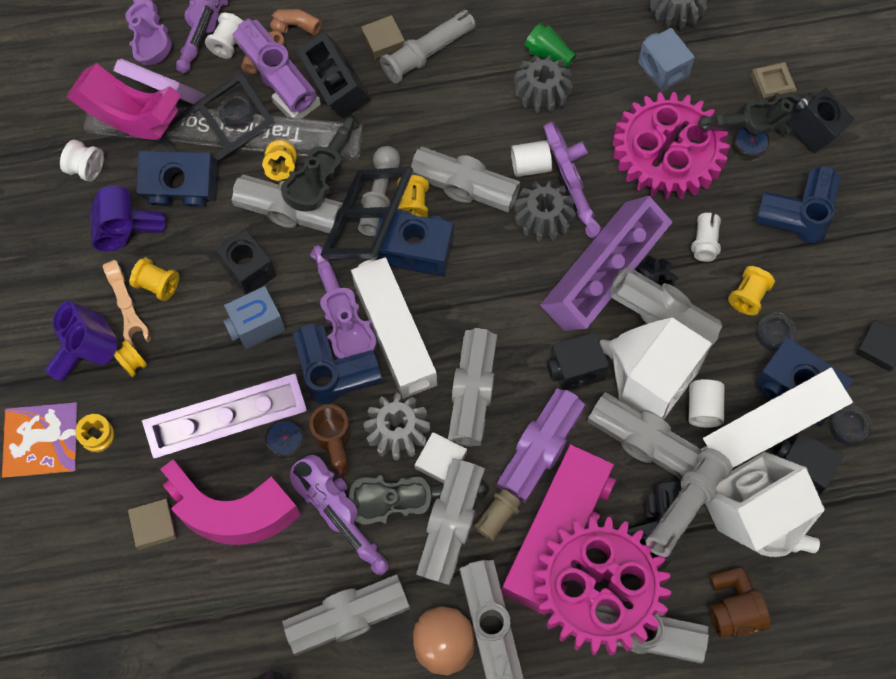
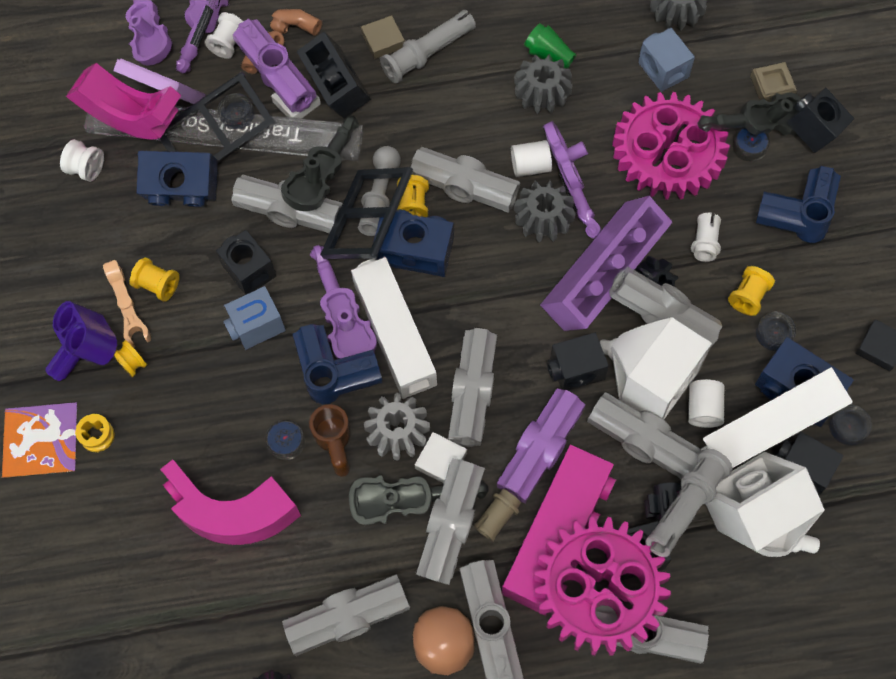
dark purple beam [90,186,166,252] -> none
dark tan tile [128,499,177,550] -> none
brick [142,374,307,459] -> none
yellow bush [262,139,297,181] -> none
medium lavender piece [290,455,389,575] -> none
reddish brown piece [709,567,770,638] -> none

